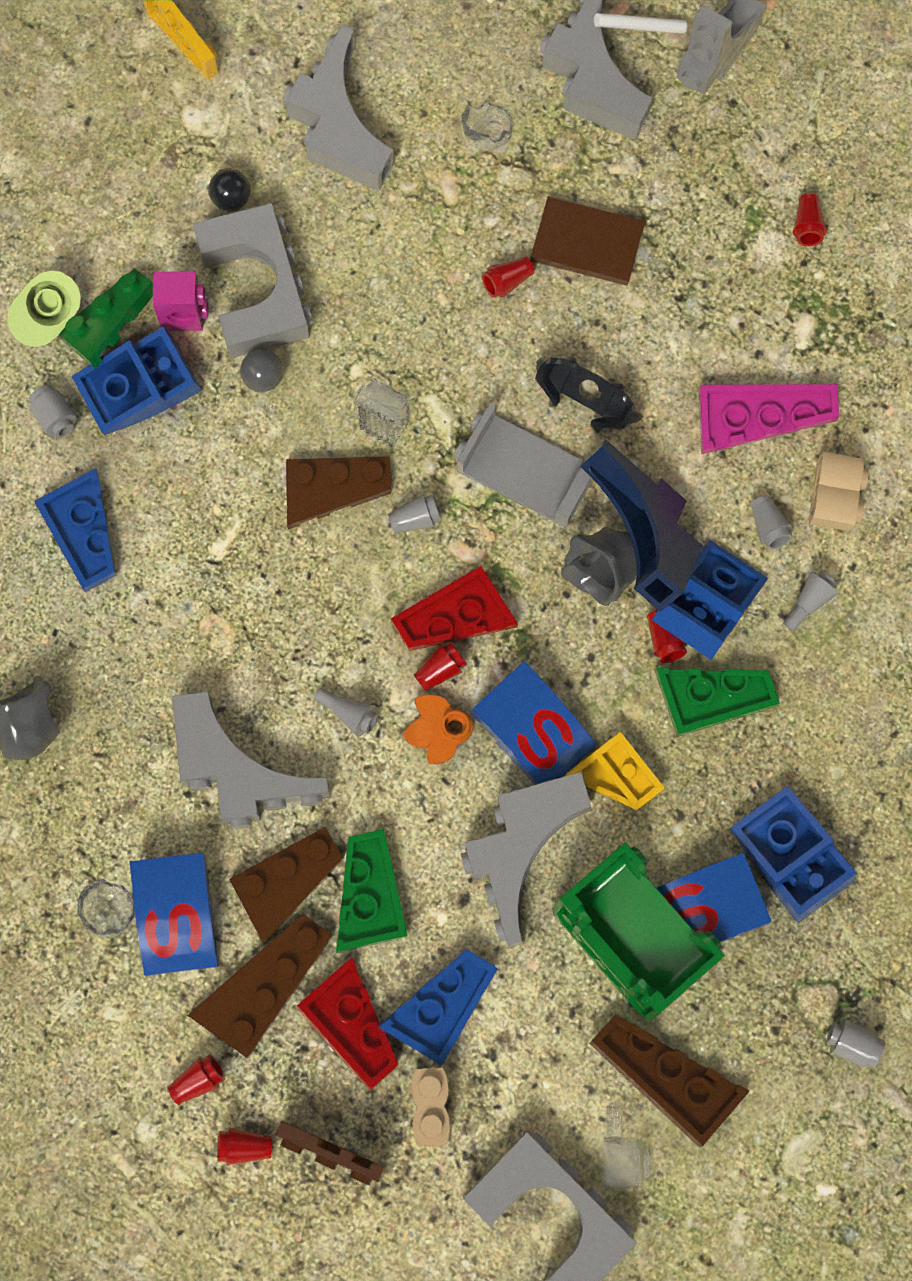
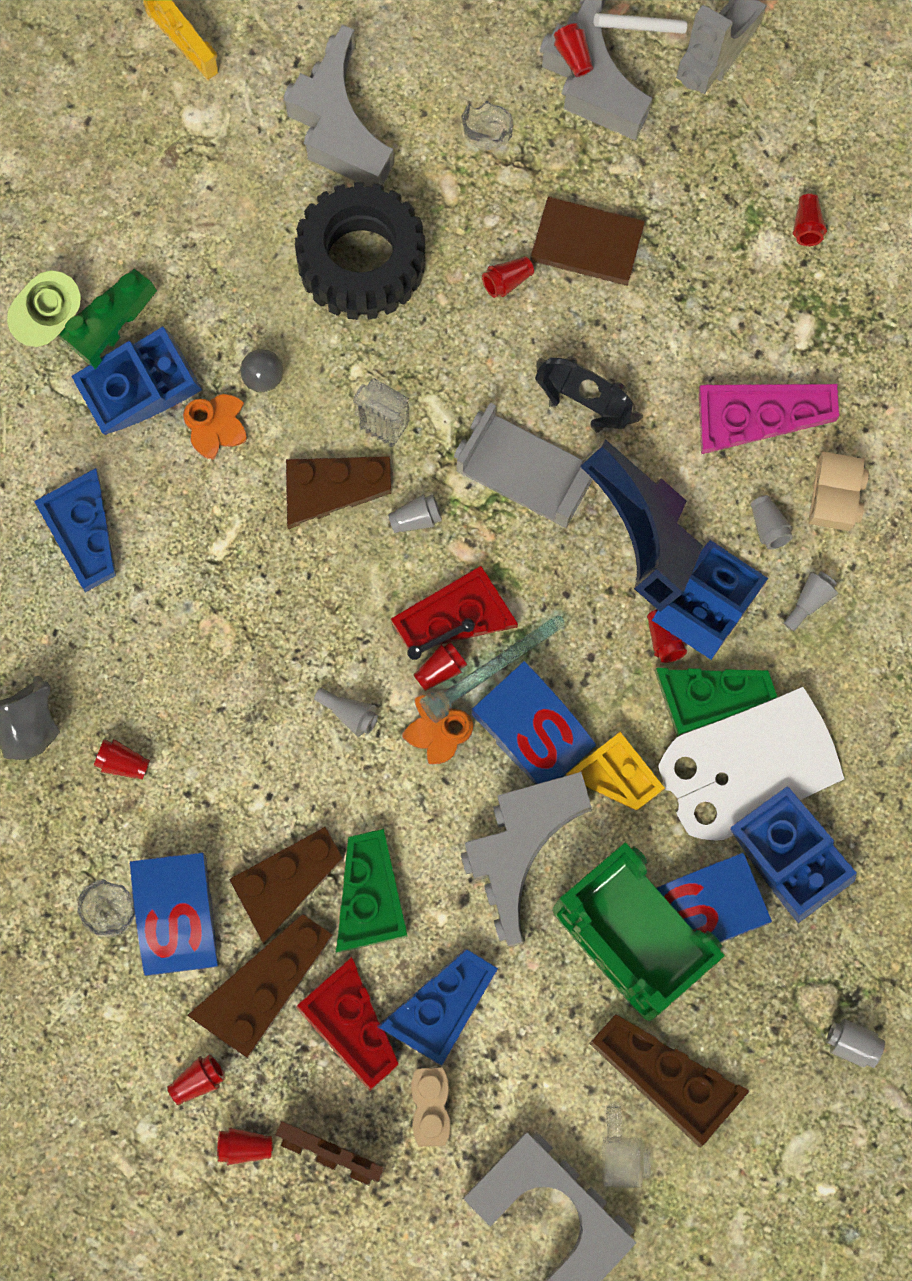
light grey brick [29,386,77,438] -> none
dark pink brick [153,271,209,331] -> none
light grey arch [172,692,330,829] -> none
light grey arch [193,203,313,359] -> none
black piece [208,168,250,212] -> none
dark grey piece [561,527,637,606] -> none
none -> red cone [94,739,150,780]
none -> orange plate [183,394,247,460]
none -> black tyre [295,182,425,320]
none -> black hinge [407,618,475,660]
none -> clear light blue piece [420,615,565,723]
none -> red cone [553,23,594,77]
none -> white piece [658,687,844,841]

